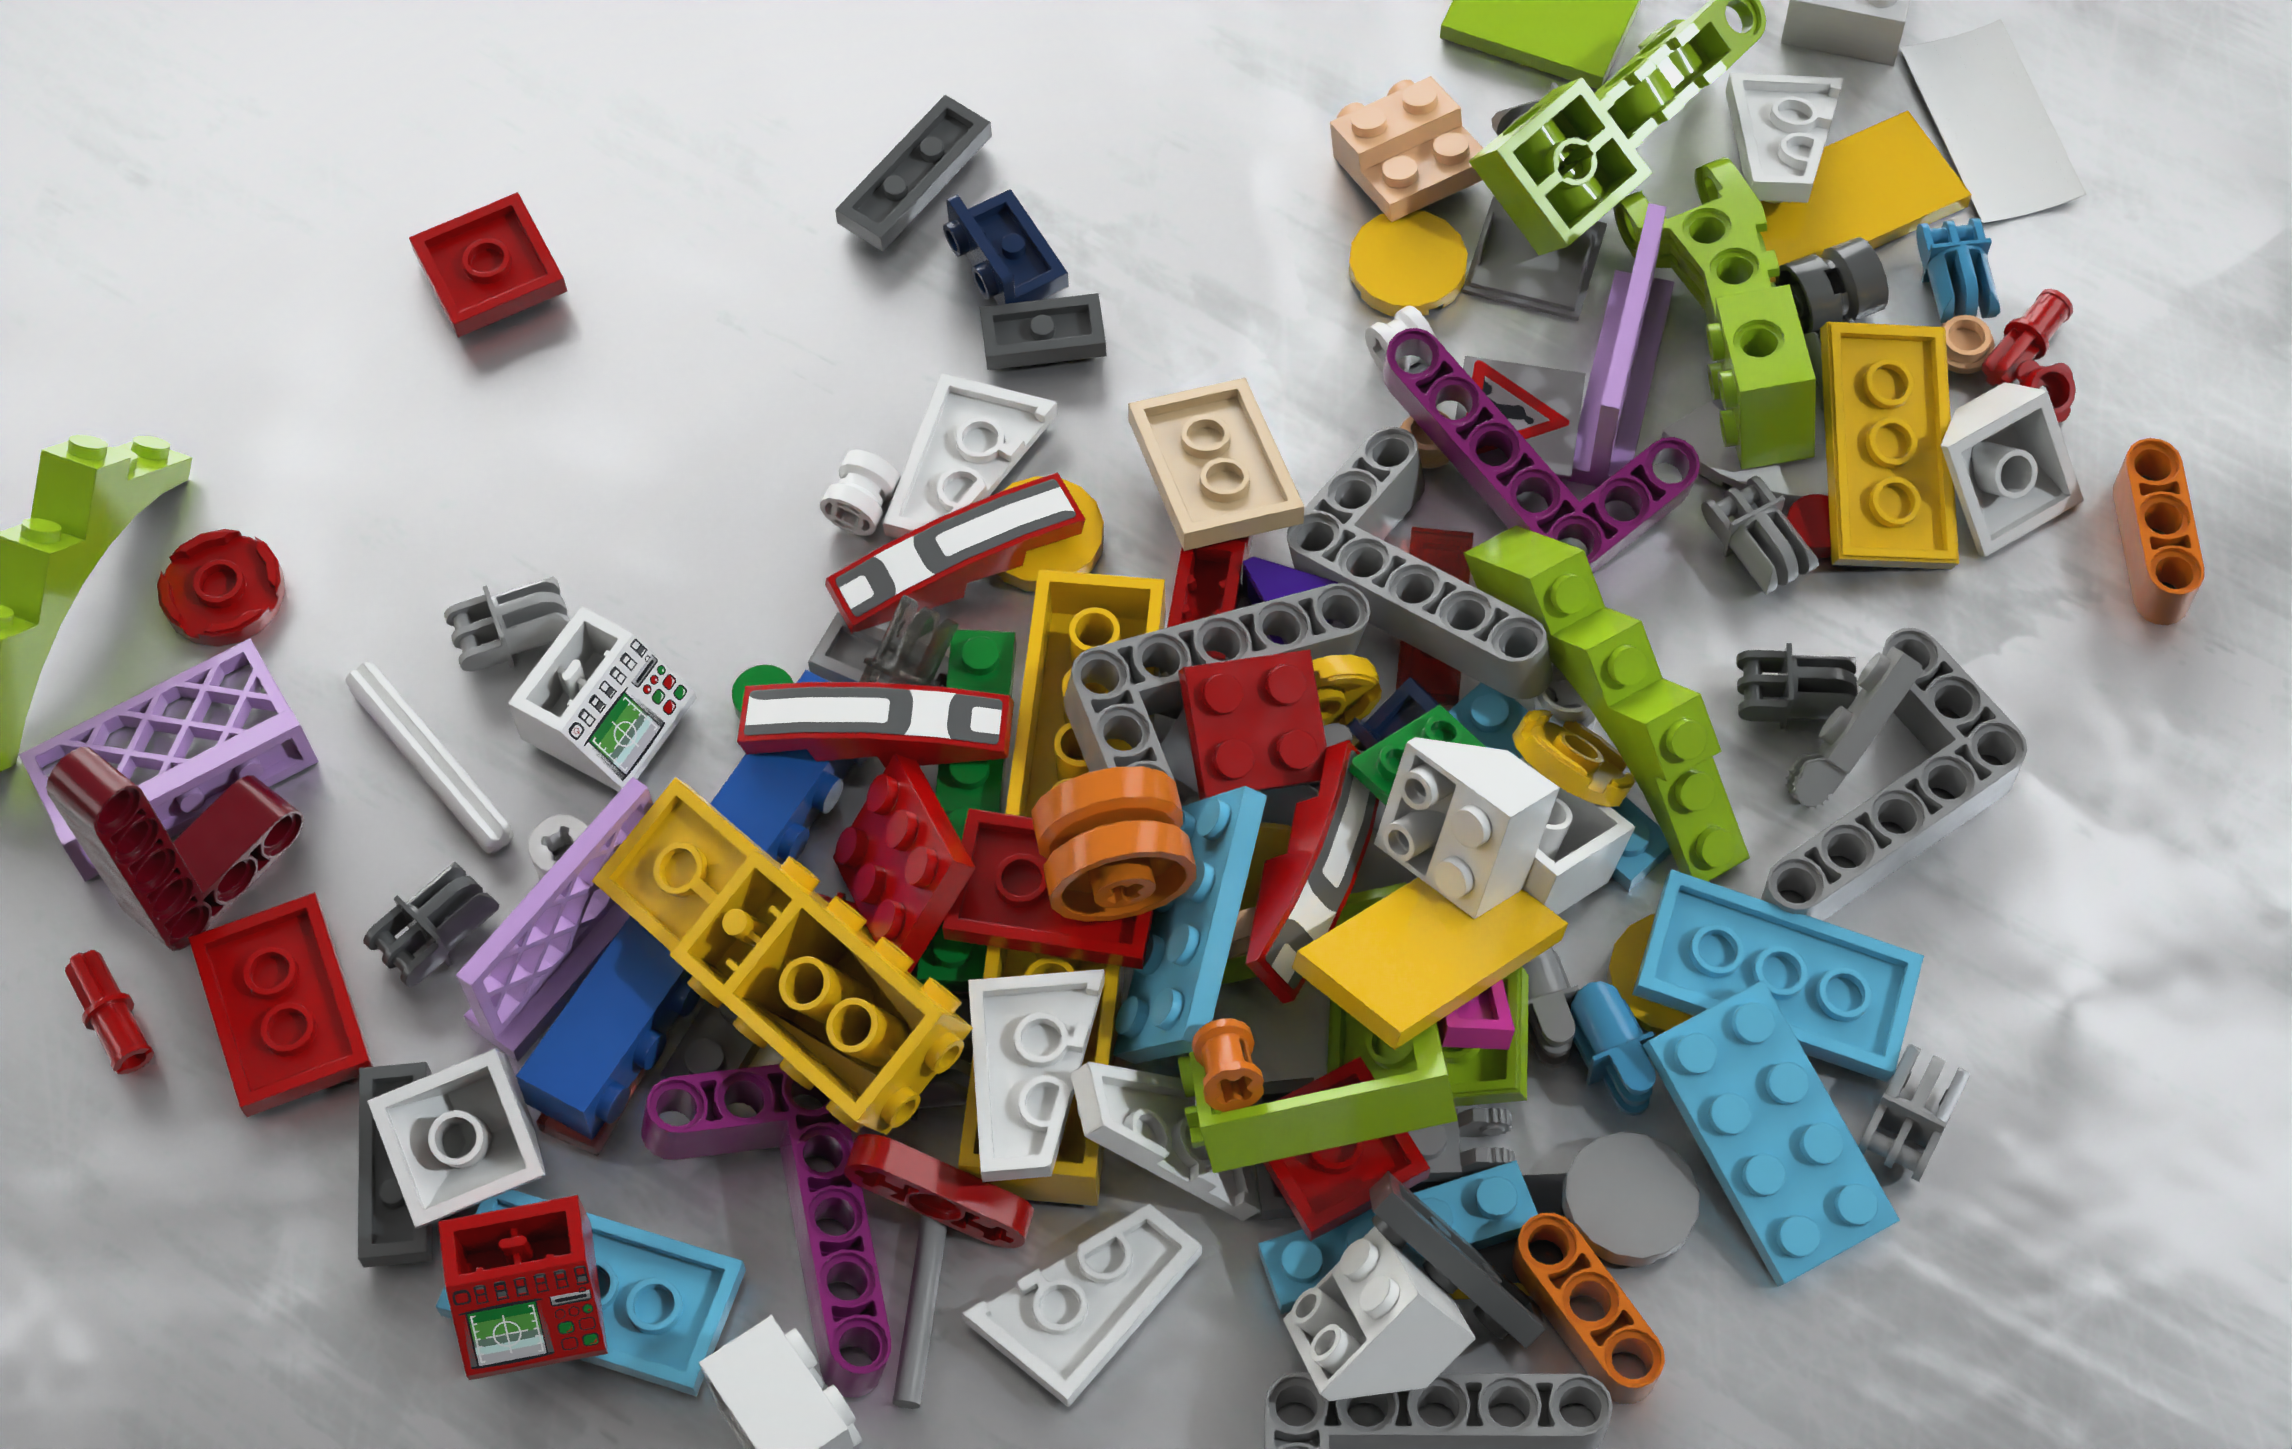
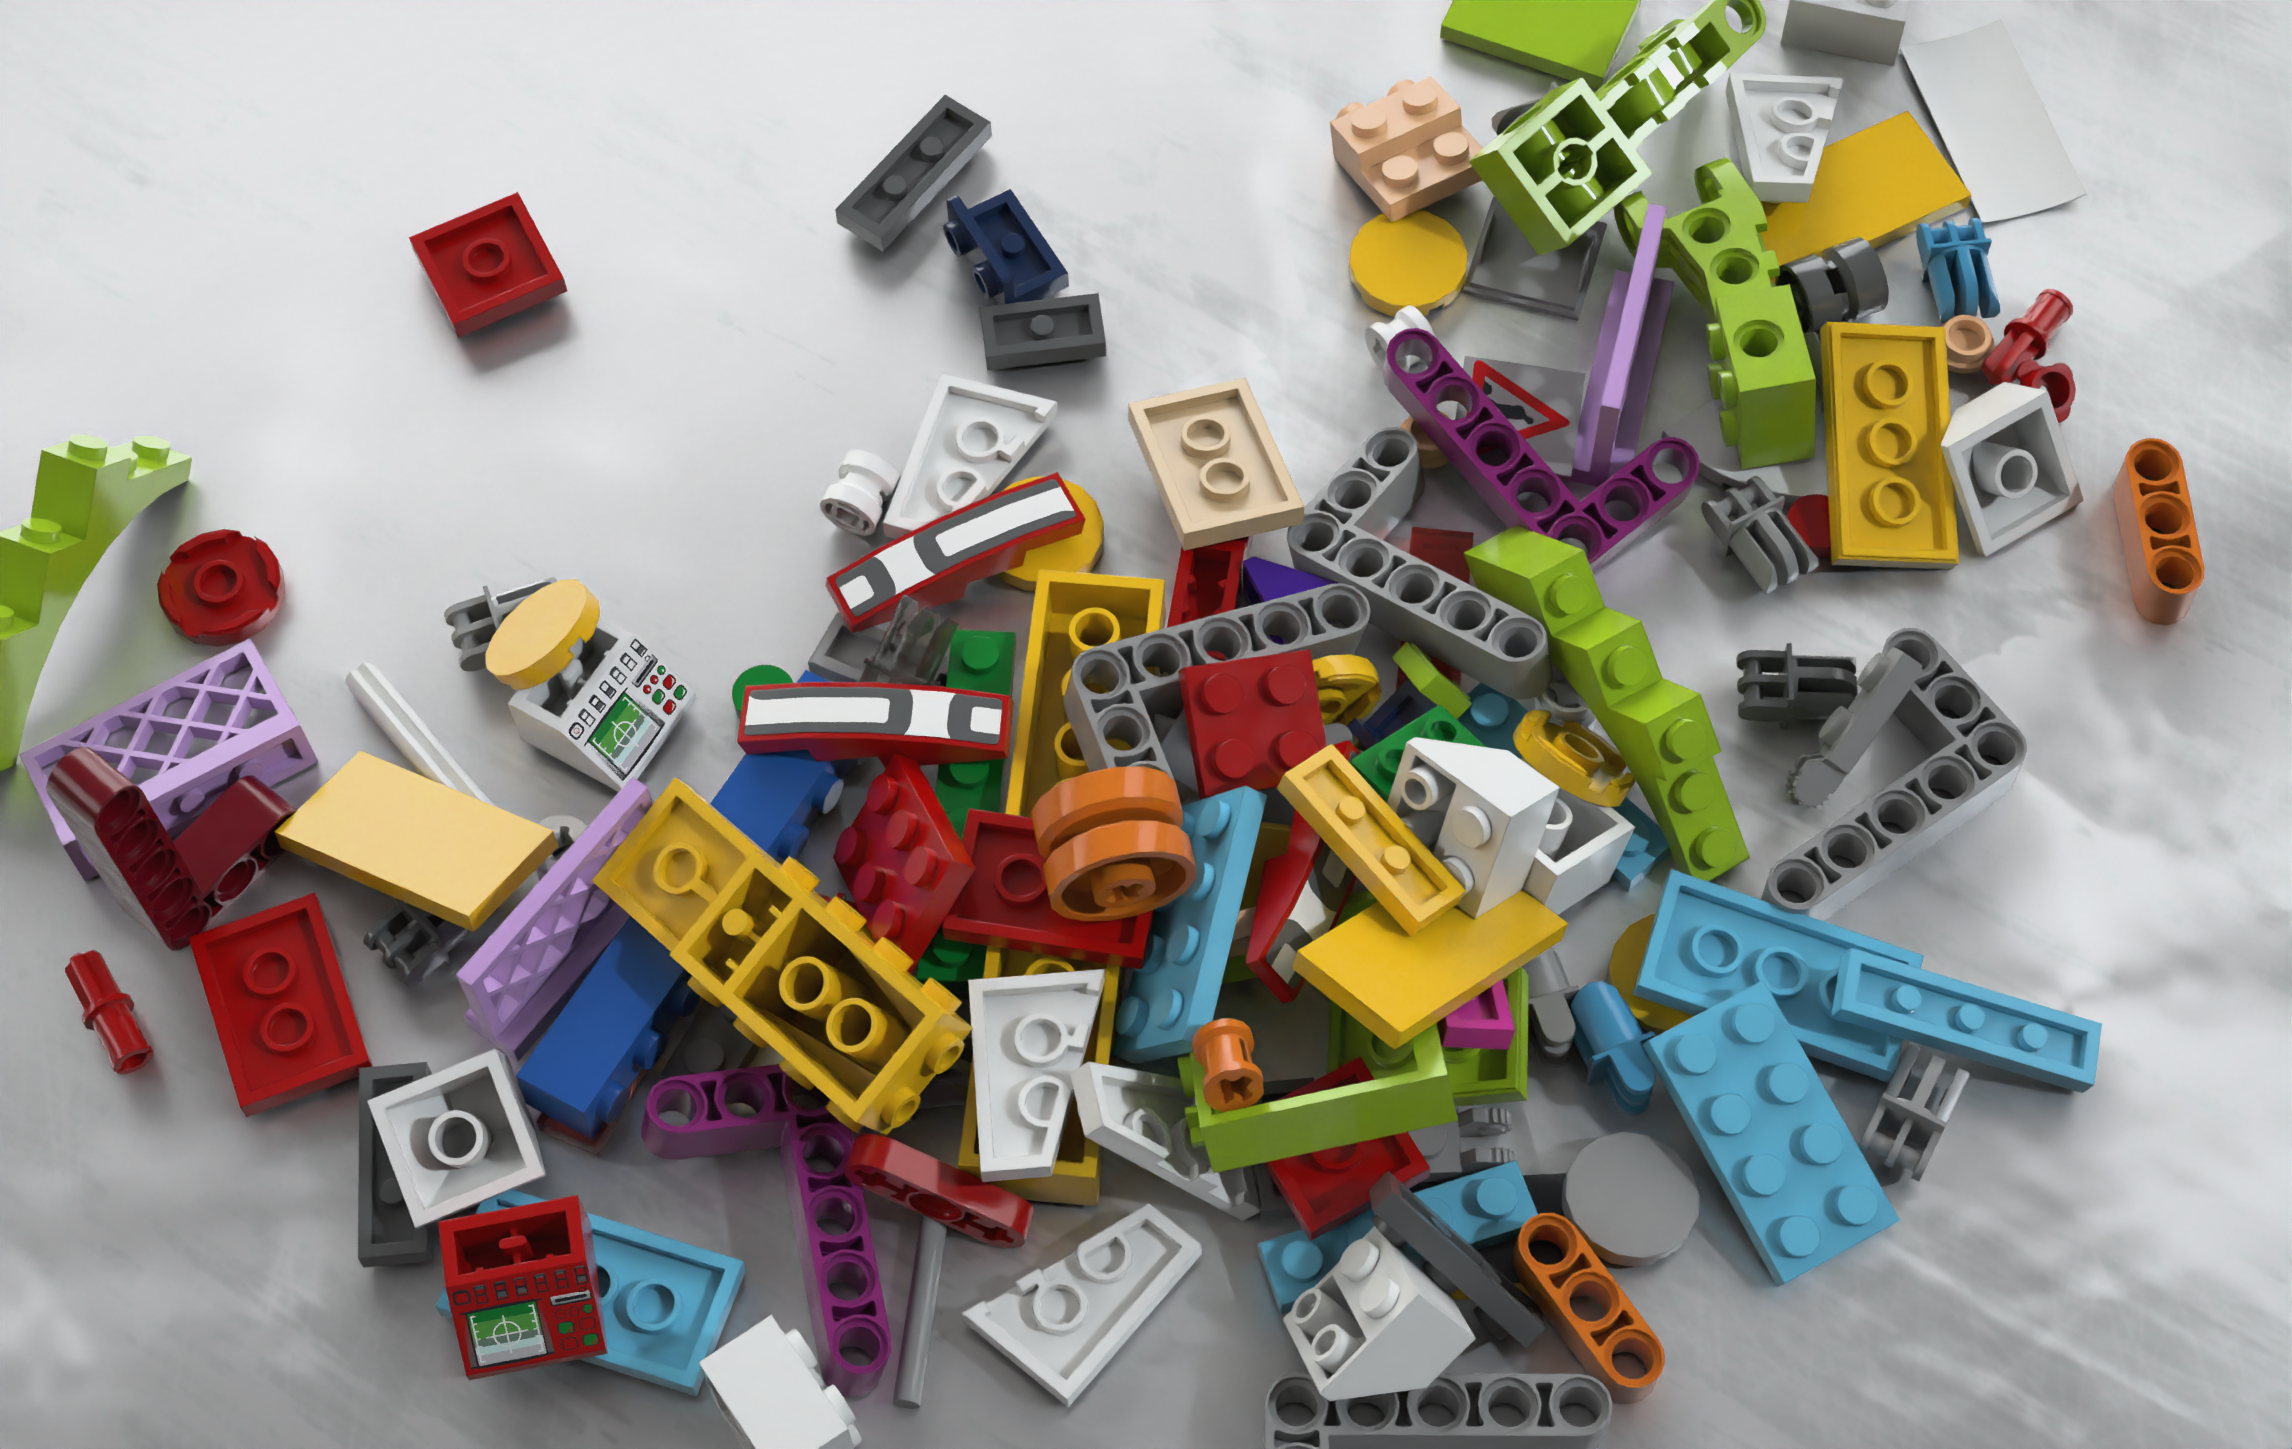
none -> yellow tile [275,751,558,932]
none -> yellow tile [485,579,600,690]
none -> yellow plate [1277,744,1466,936]
none -> lime tile [1392,642,1472,719]
none -> medium azure plate [1831,948,2102,1093]

